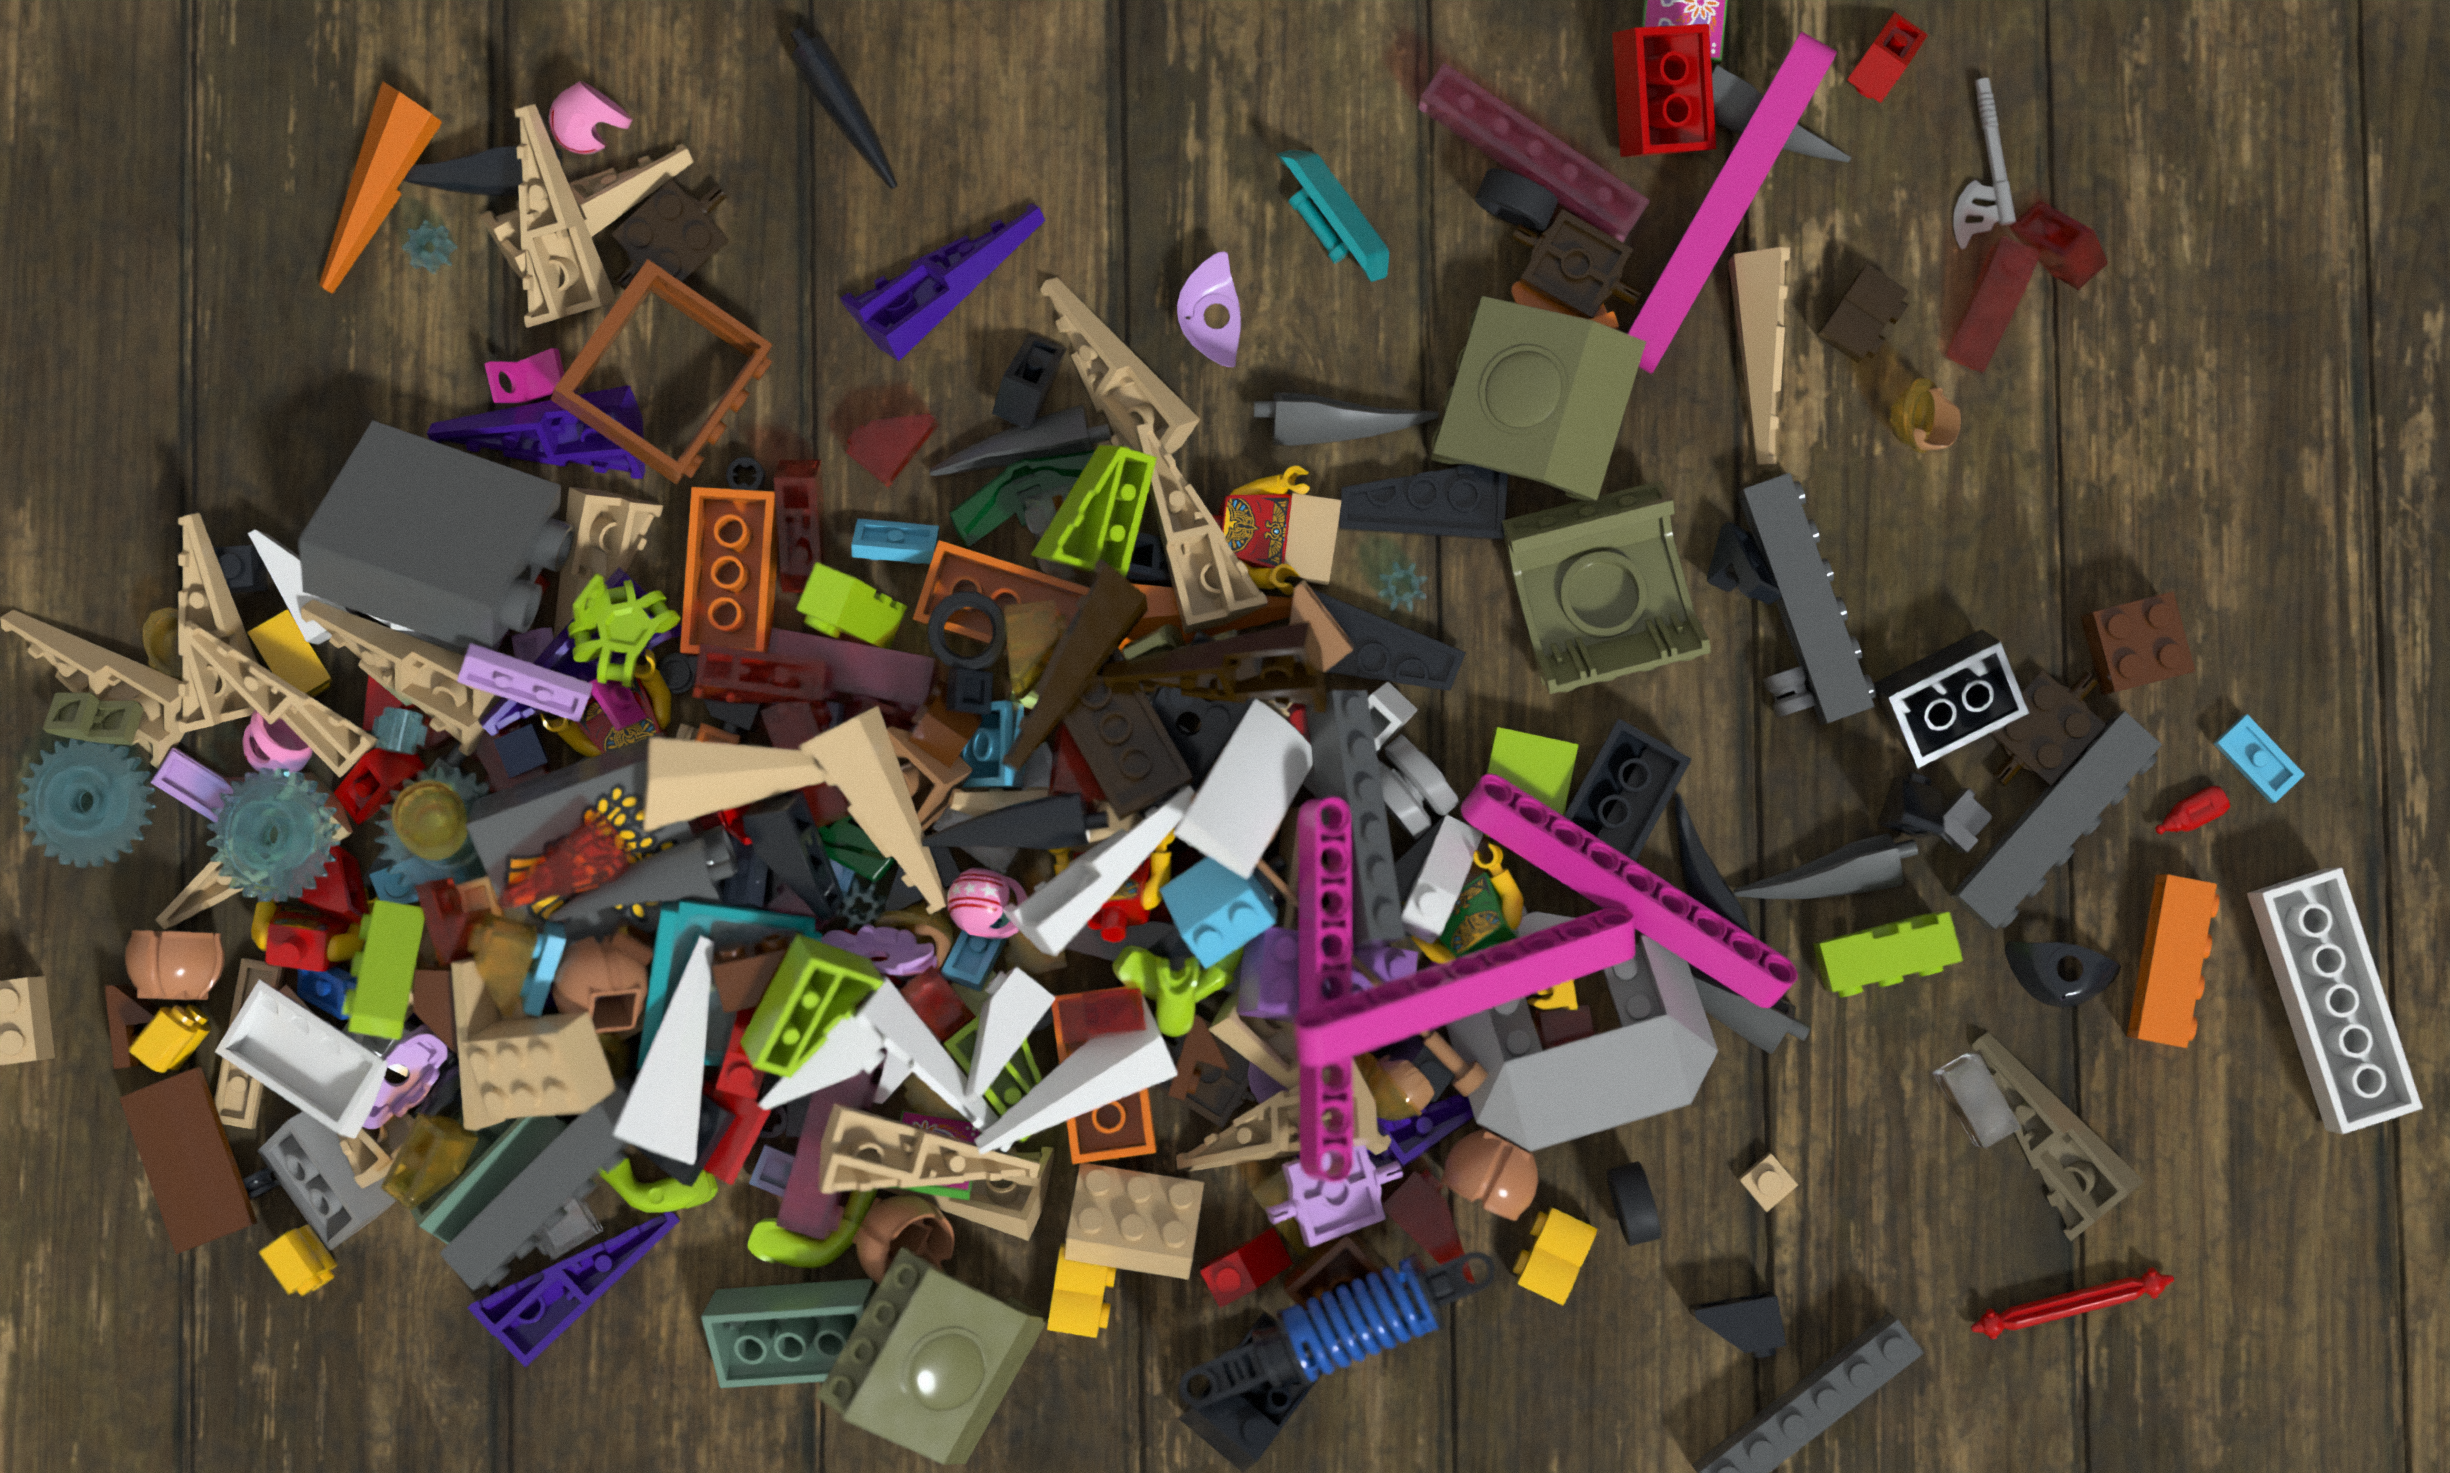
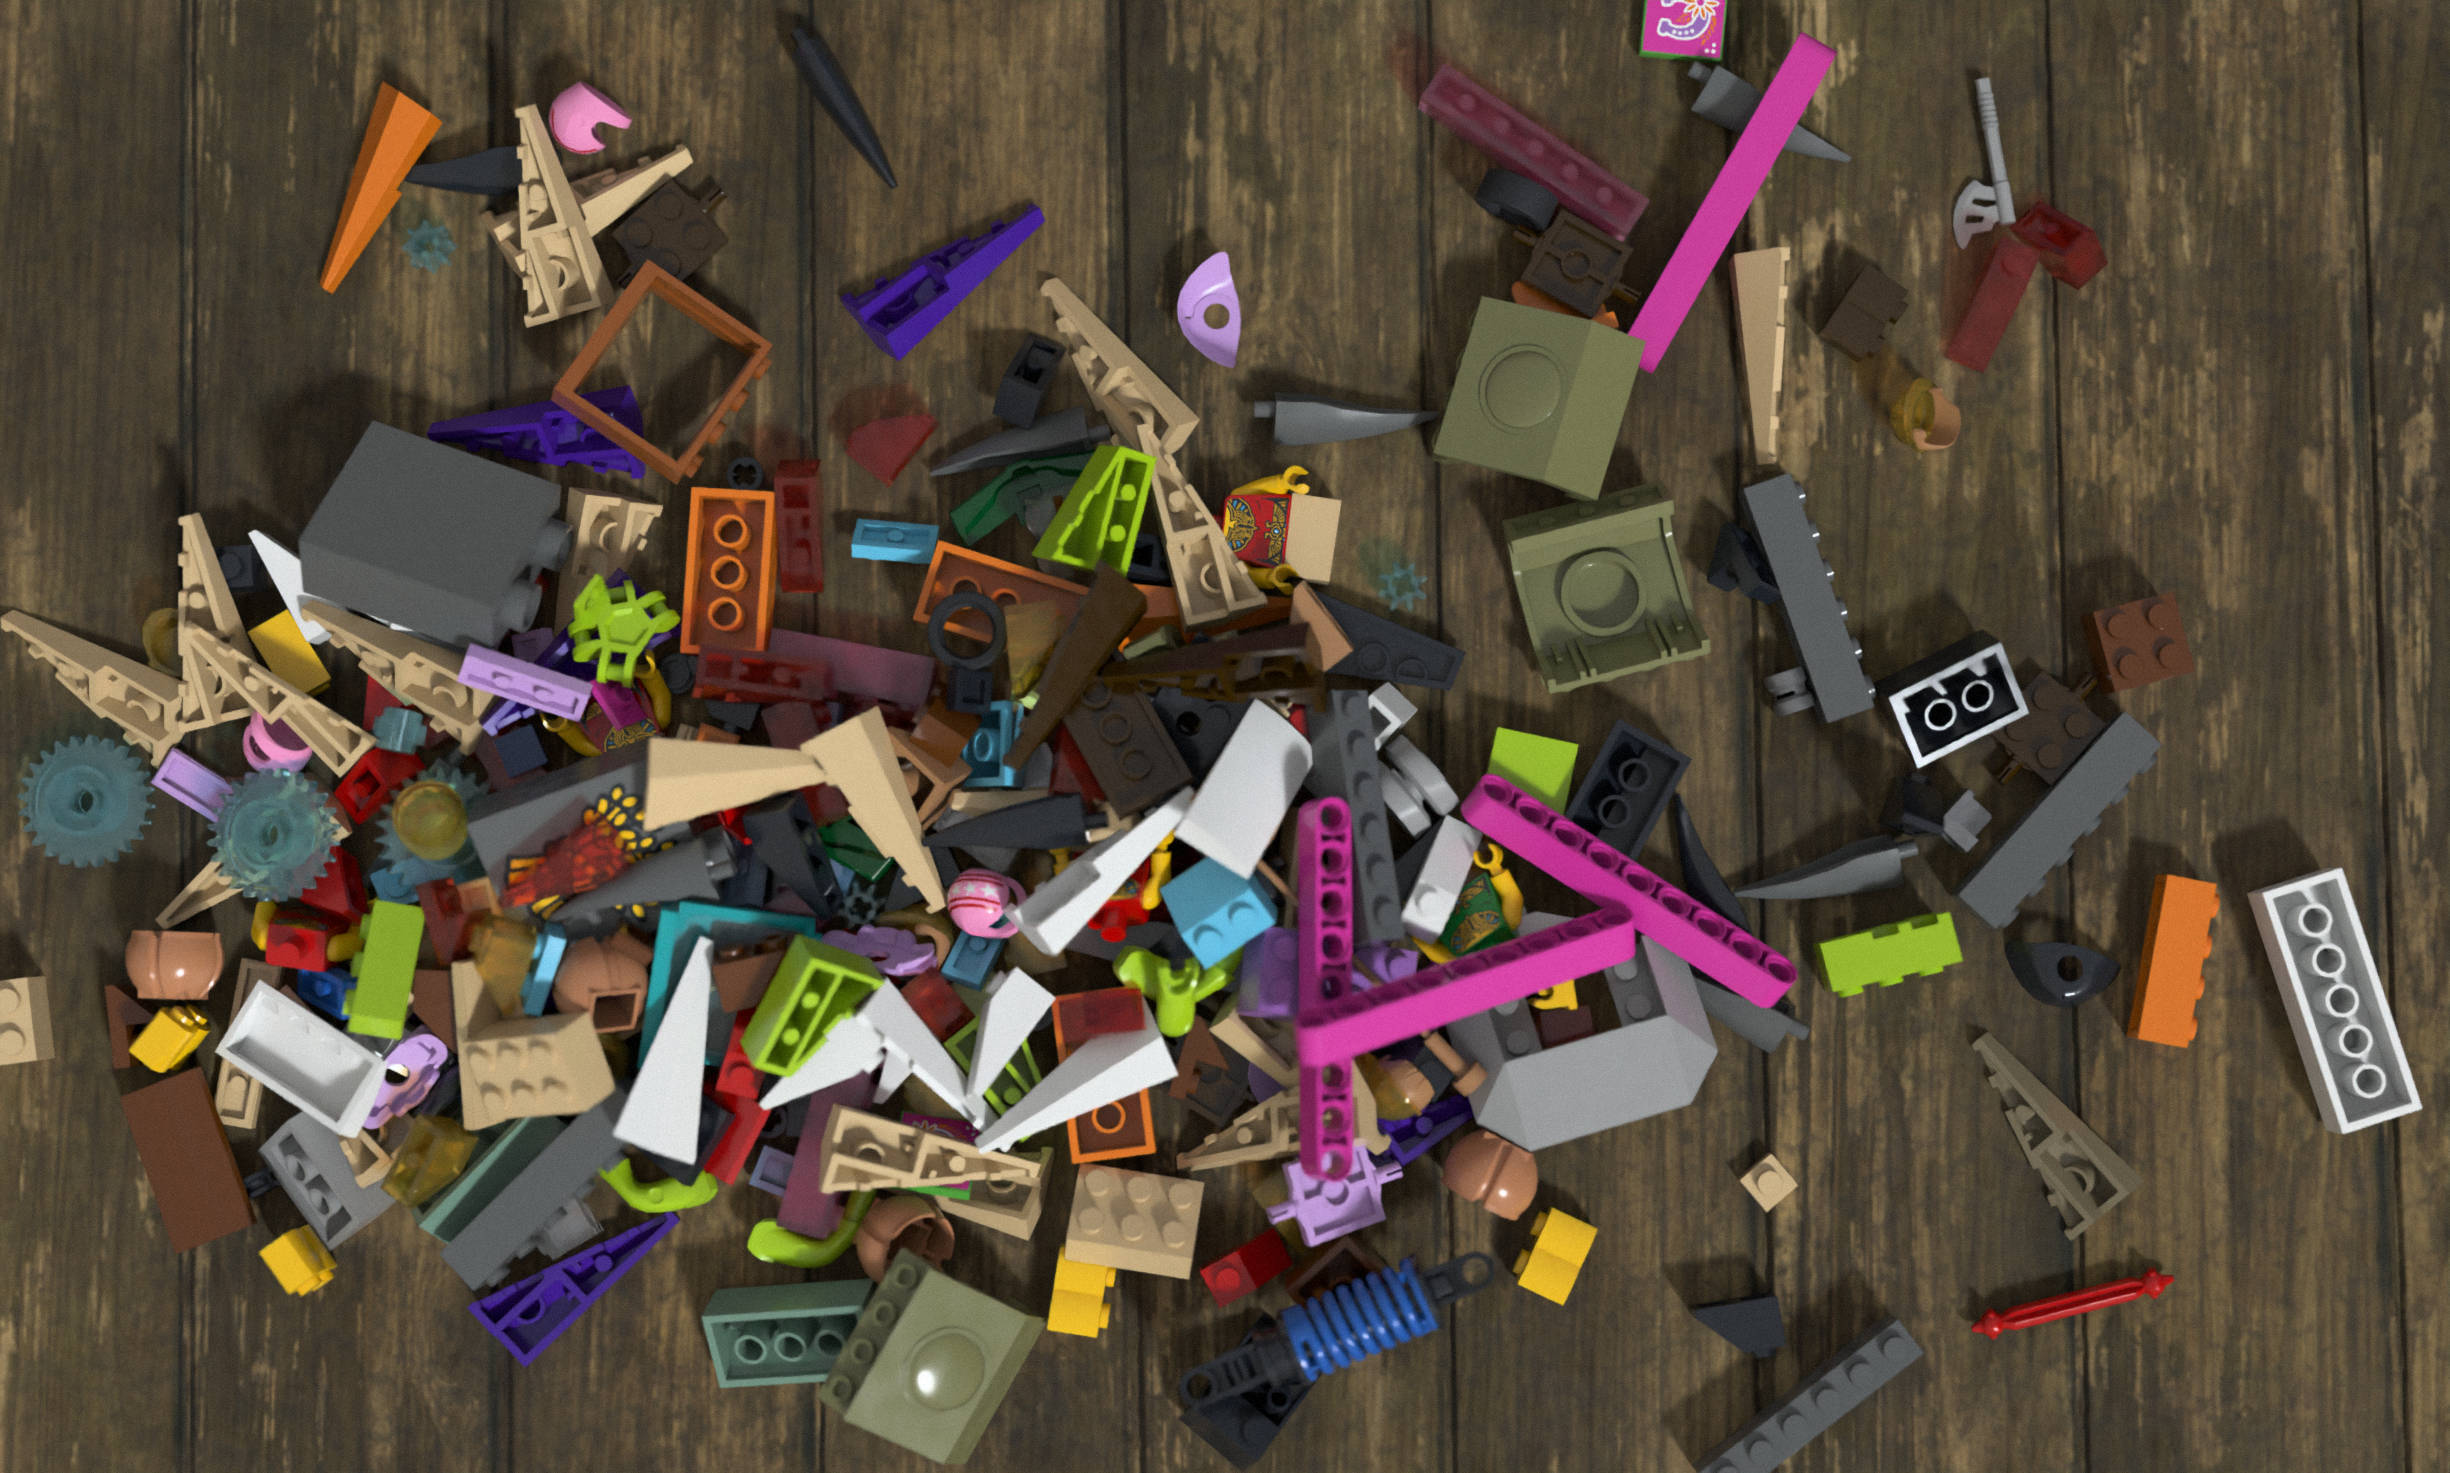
olive slope [43,692,144,745] -> none
dark pink bracket [485,348,564,403] -> none
lime wedge [796,563,907,652] -> none
teal piece [1276,150,1389,282] -> none
black wing [1339,464,1508,540] -> none
clear red slope [1381,1168,1475,1295] -> none
black tyre [1607,1161,1661,1246] -> none
red slope [1612,24,1716,158] -> none
red slope [1847,12,1928,103] -> none
clear brick [1932,1052,2021,1148] -> none
red piece [2155,785,2231,835] -> none
medium azure plate [2213,714,2305,803] -> none

